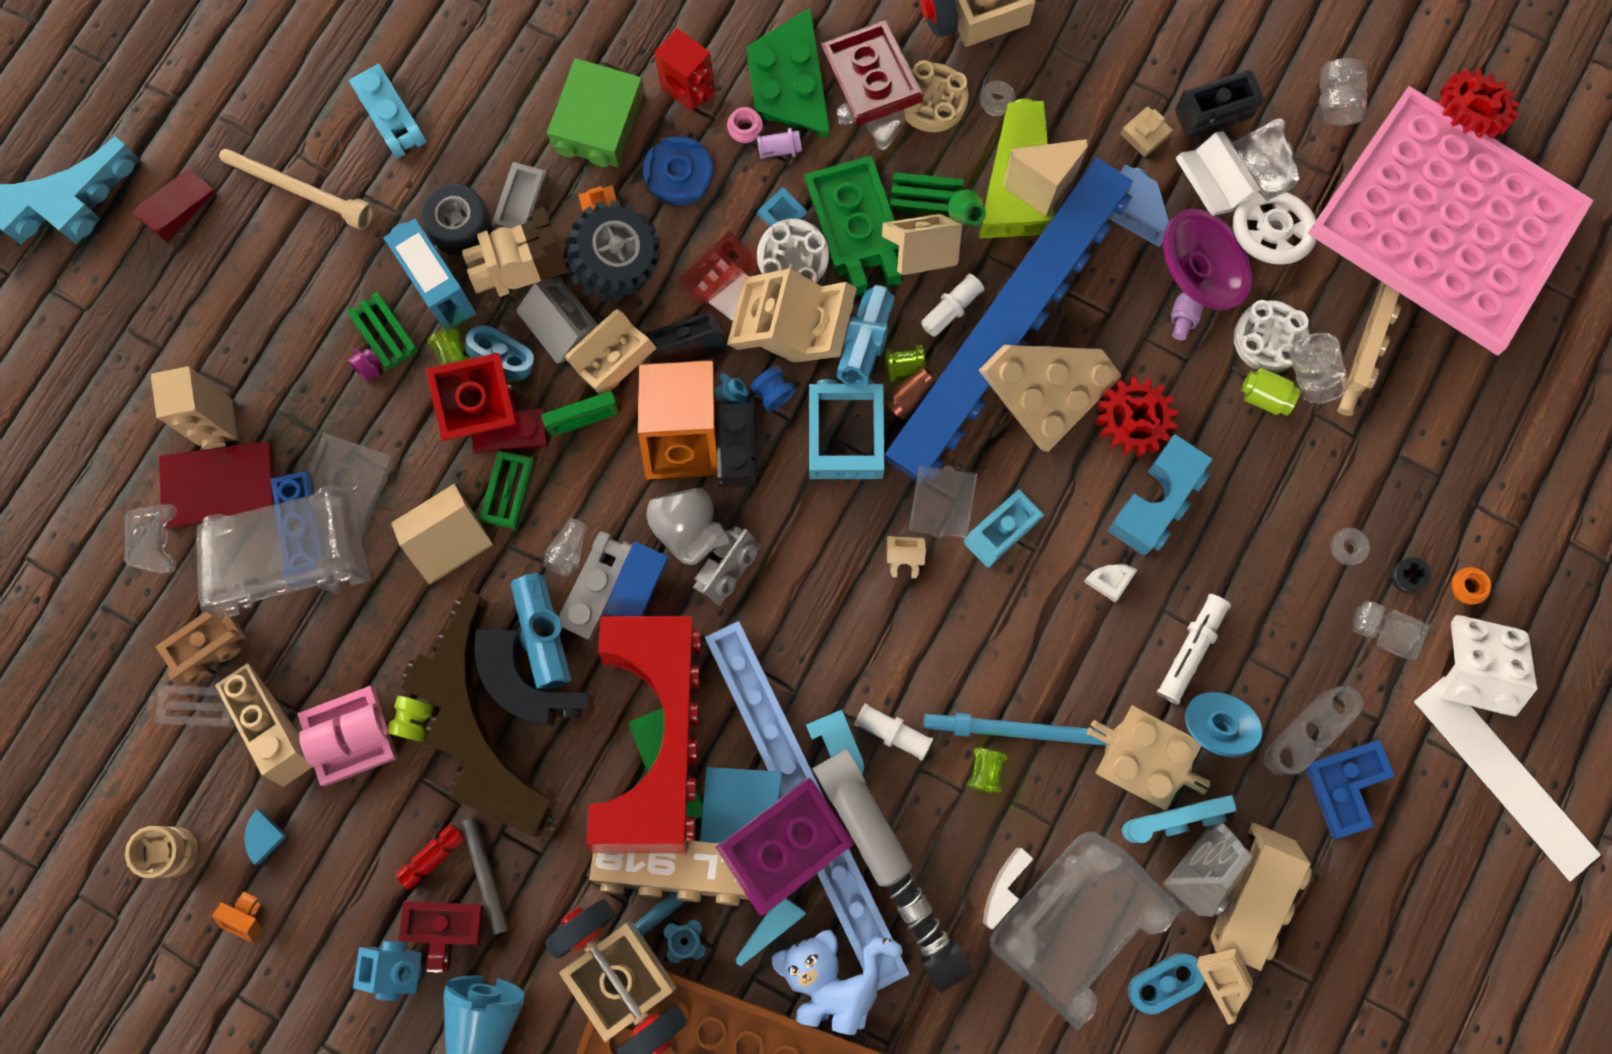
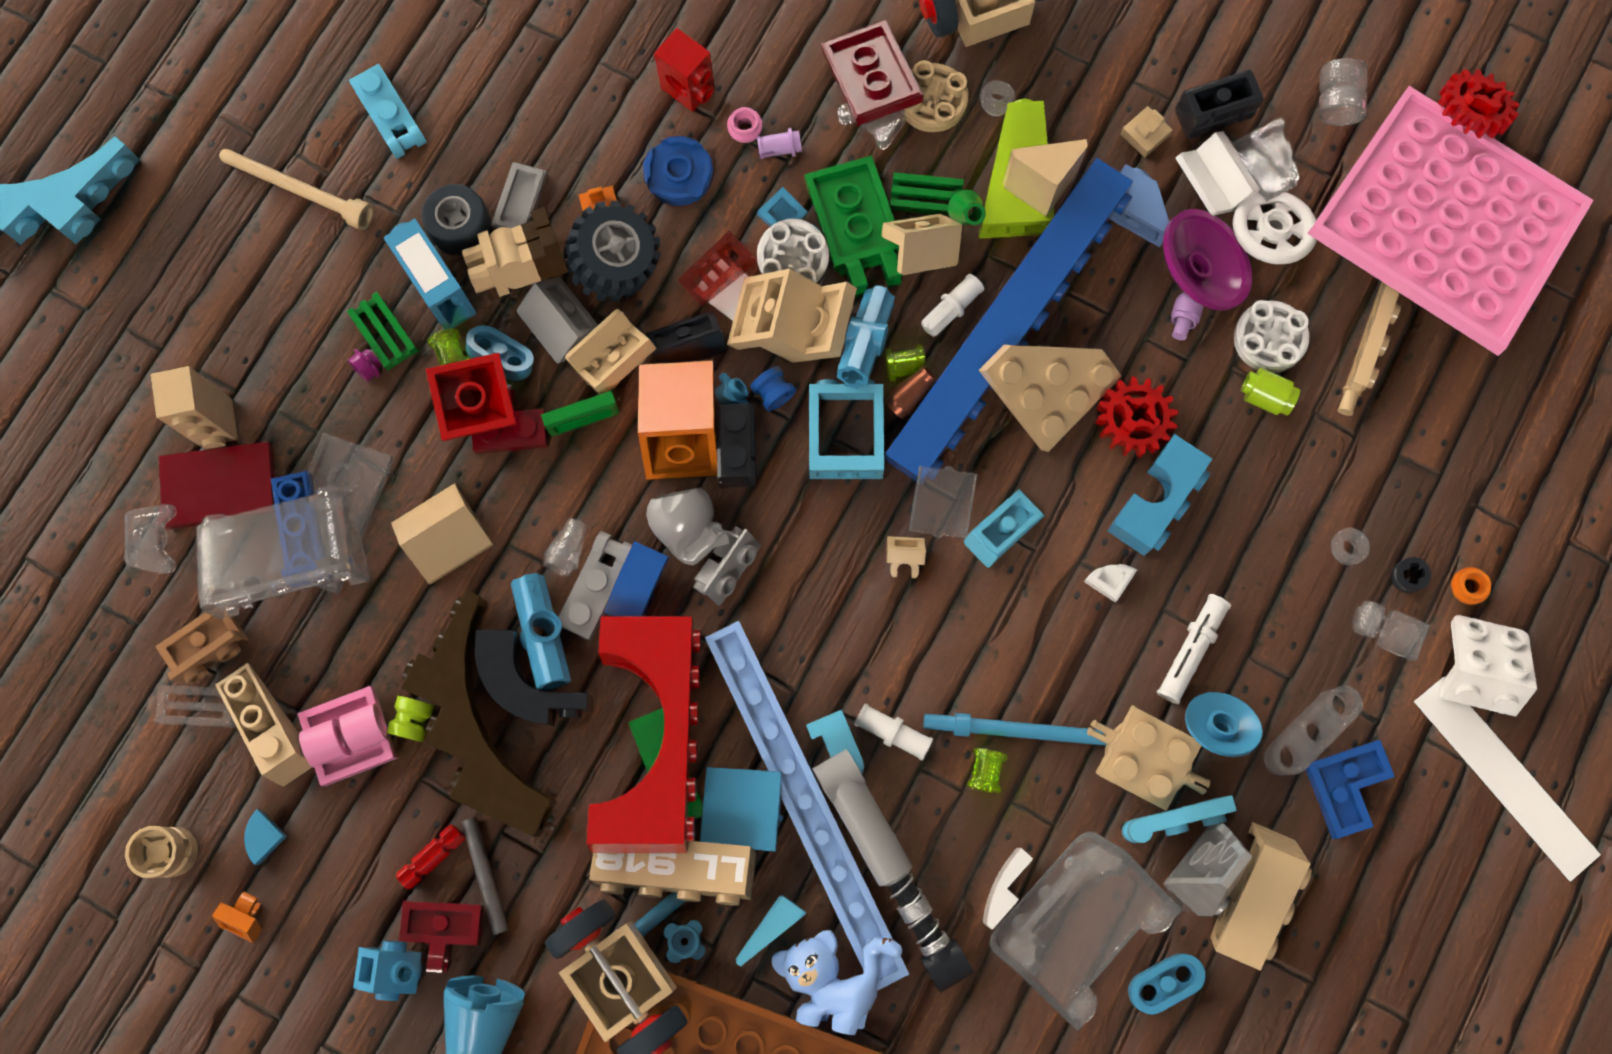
dark red slope [132,169,216,243] -> none
green tile [479,450,536,531] -> none
bright green brick [547,58,645,168] -> none
magenta plate [715,778,854,915] -> none
green wing [746,9,829,138] -> none
tan tile [1197,949,1253,1024] -> none
clear wheel [1290,333,1348,404] -> none

